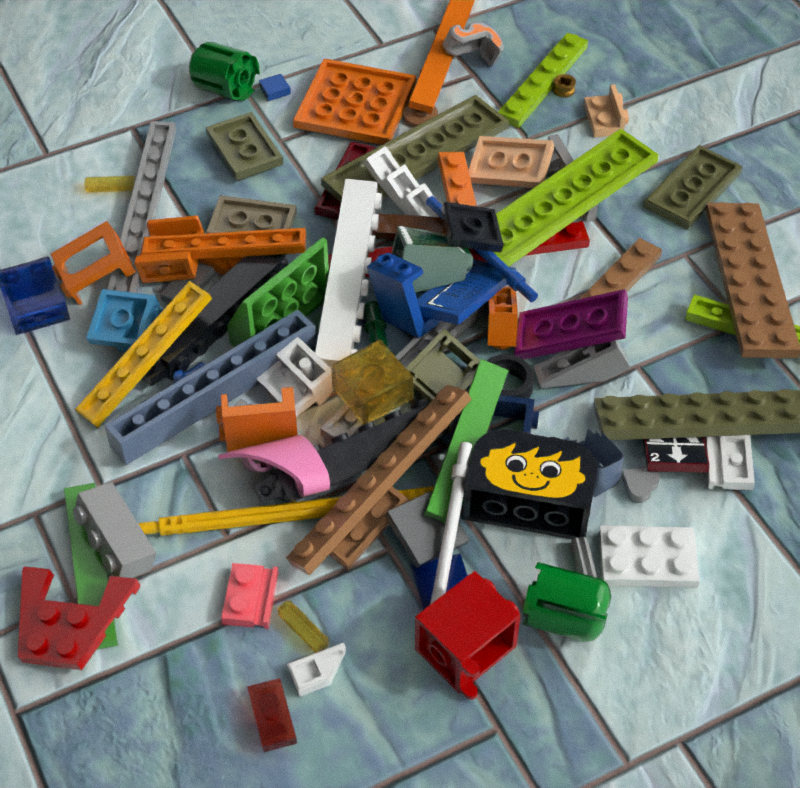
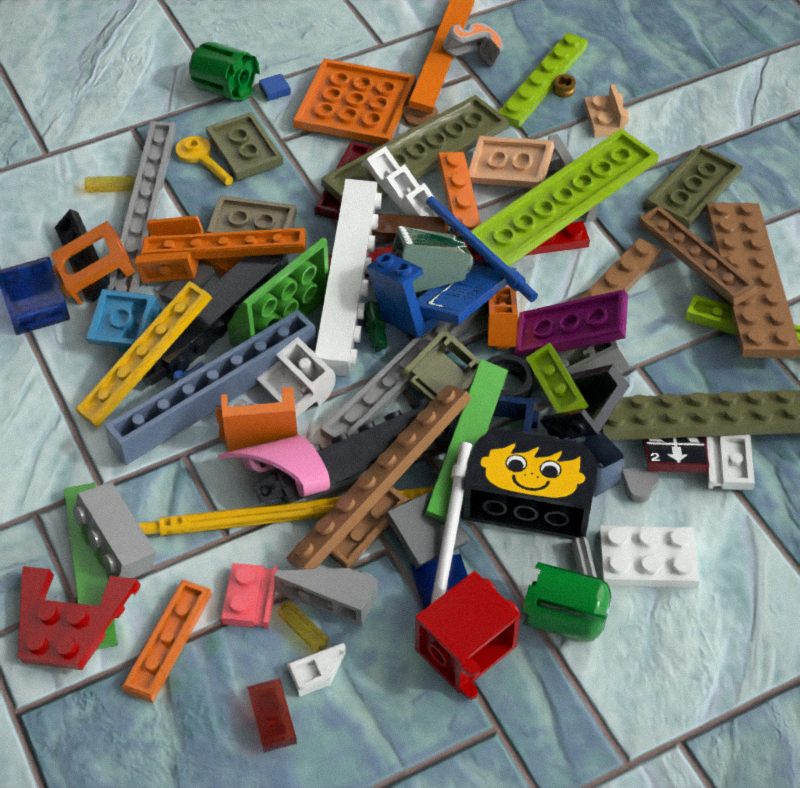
clear yellow brick [331,340,413,424] -> none
black tile [441,202,504,253] -> none
none -> black plate [54,209,110,302]
none -> orange tile [122,579,212,703]
none -> yellow piece [176,136,234,186]
none -> light grey slope [274,568,379,627]
none -> lime plate [526,343,589,414]
none -> black panel [540,364,630,440]
none -> medium nougat tile [638,206,758,306]

